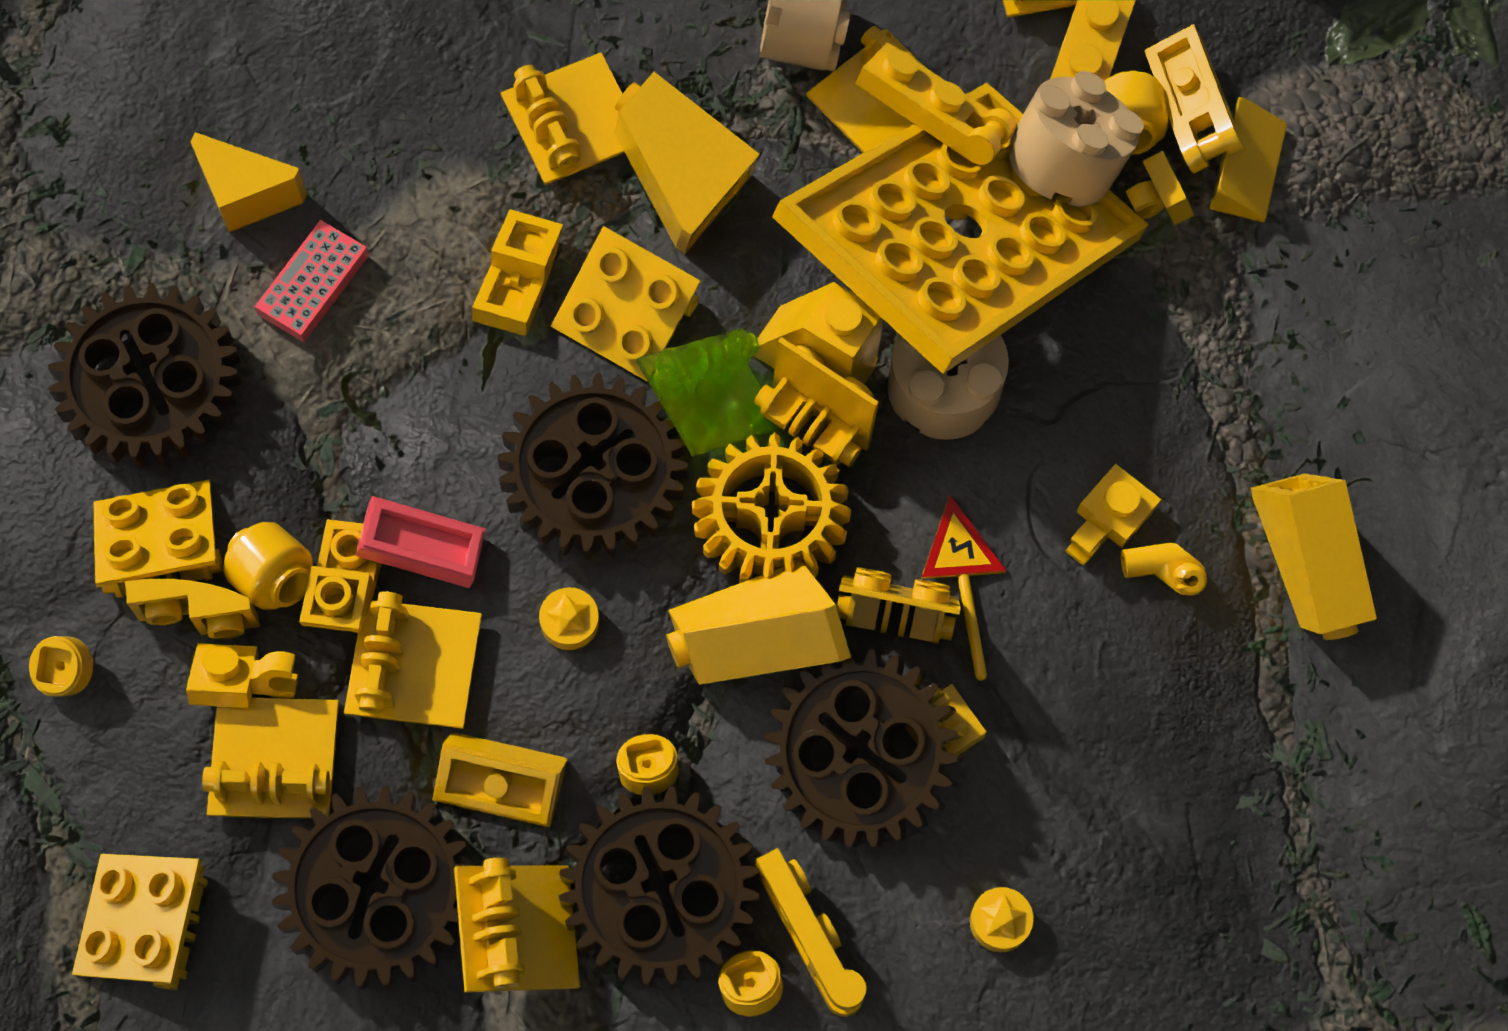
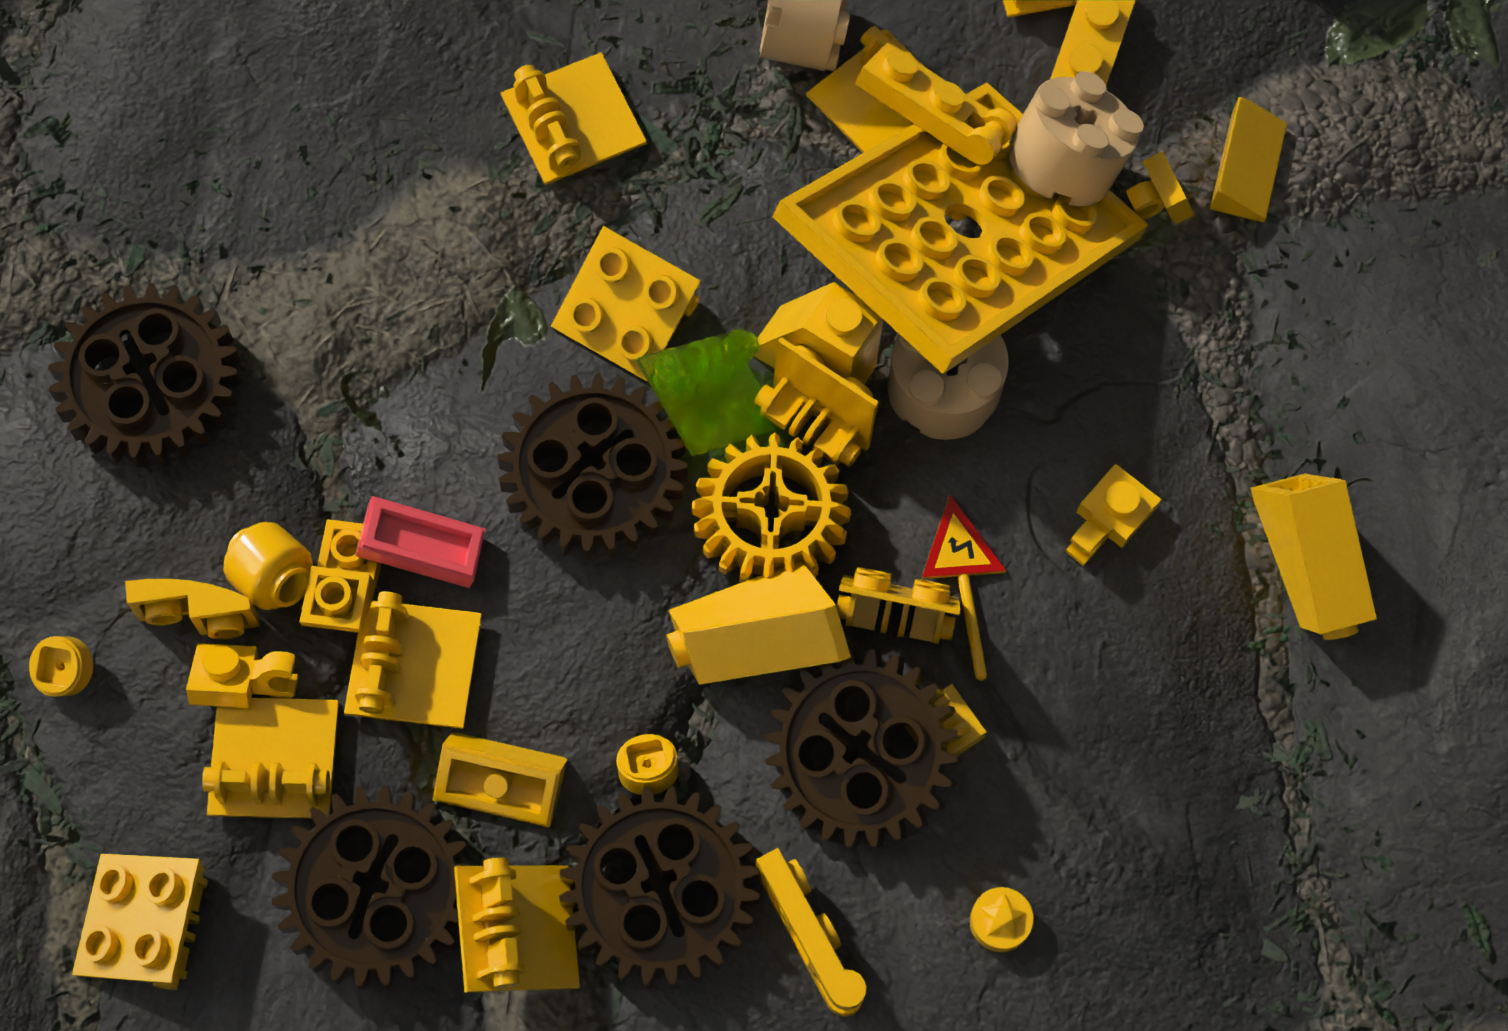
yellow hinge [93,479,223,598] -> none
yellow slope [191,132,307,232] -> none
tile [255,220,369,343] -> none
yellow slope [472,209,563,336] -> none
yellow tile [539,587,599,650] -> none
yellow slope [614,72,760,255] -> none
yellow tile [718,951,783,1016] -> none
yellow head [1104,71,1169,155] -> none
yellow arm [1120,543,1207,596] -> none
yellow plate [1144,24,1245,174] -> none

